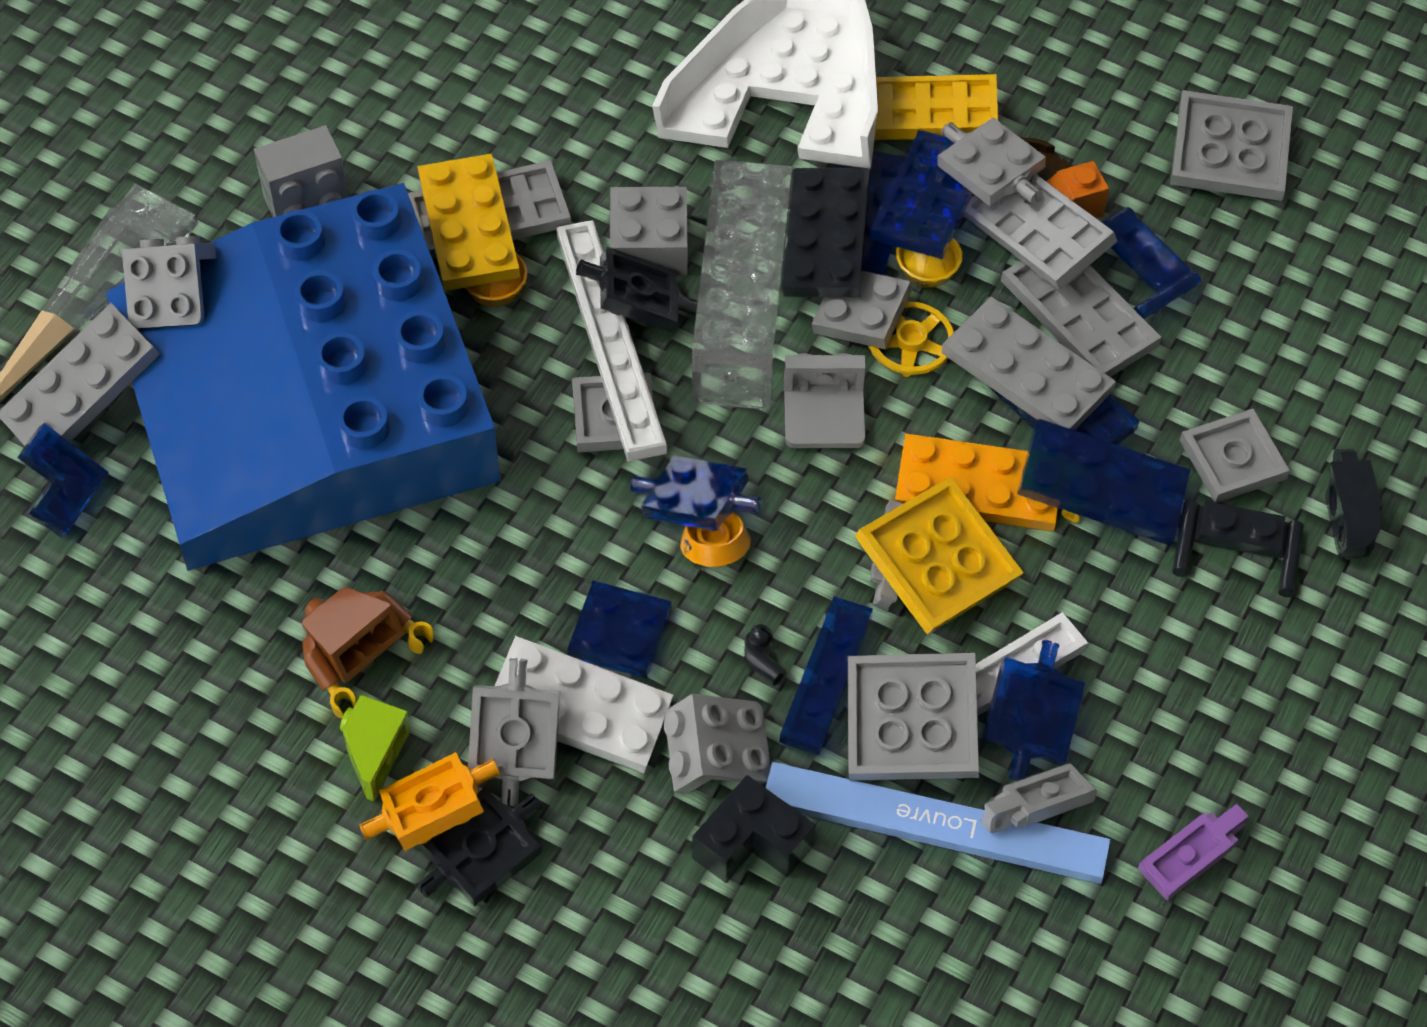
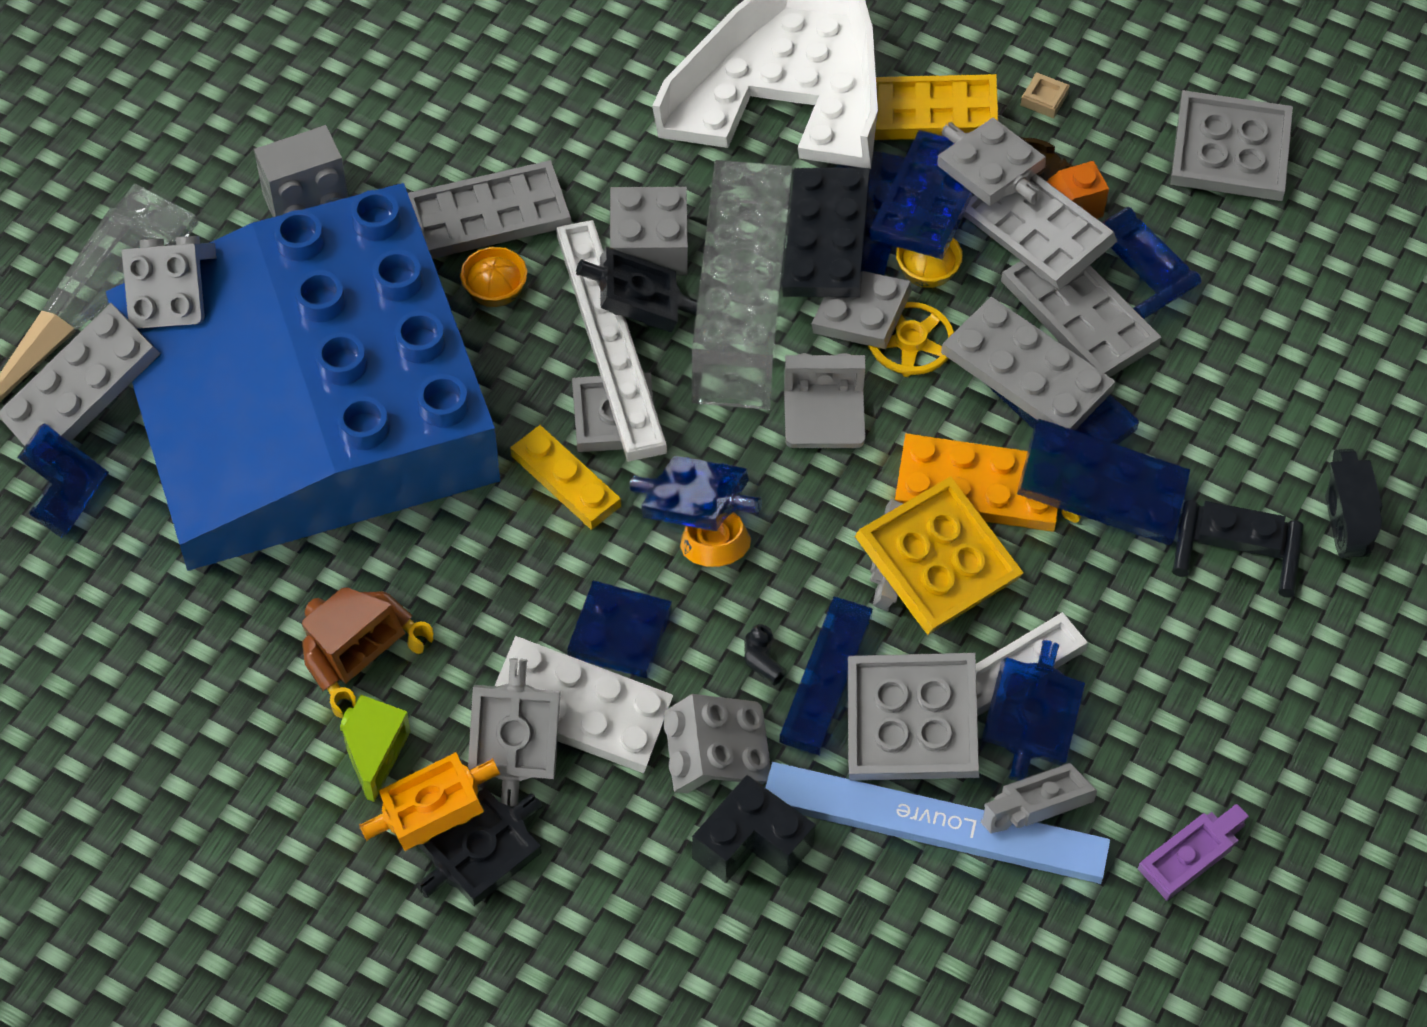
yellow plate [417,153,520,291] -> none
light grey plate [1180,409,1290,503] -> none
none -> yellow plate [510,425,621,530]
none -> tan tile [1020,72,1070,118]

